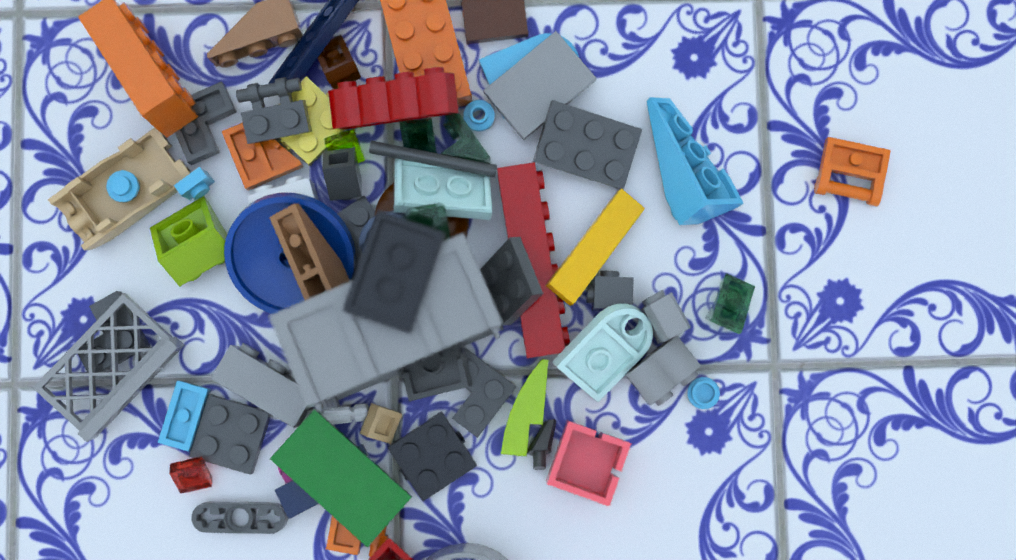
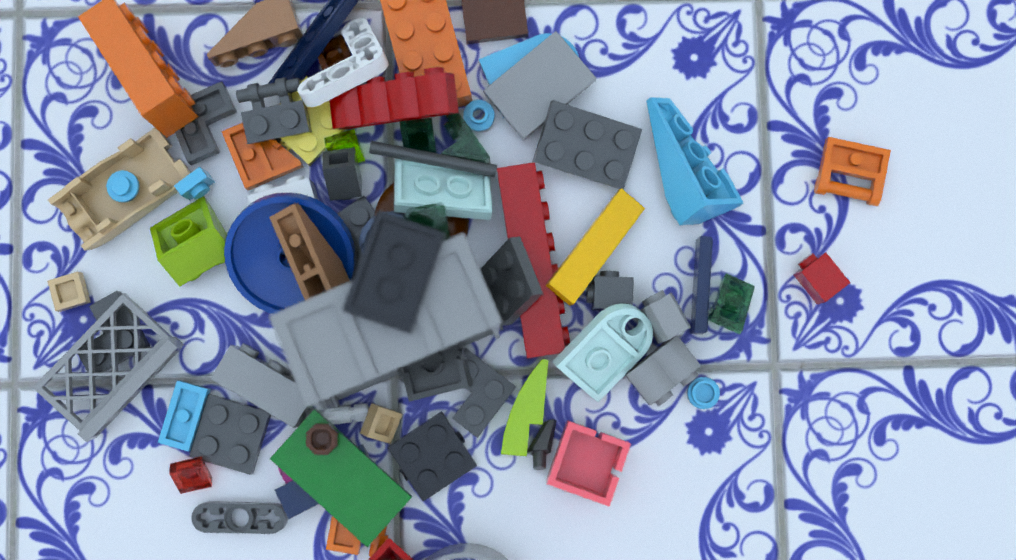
none -> tan plate [47,272,91,312]
none -> white beam [297,18,389,107]
none -> reddish brown tile [306,423,339,455]
none -> dark blue tile [690,236,713,335]
none -> red brick [794,252,851,304]

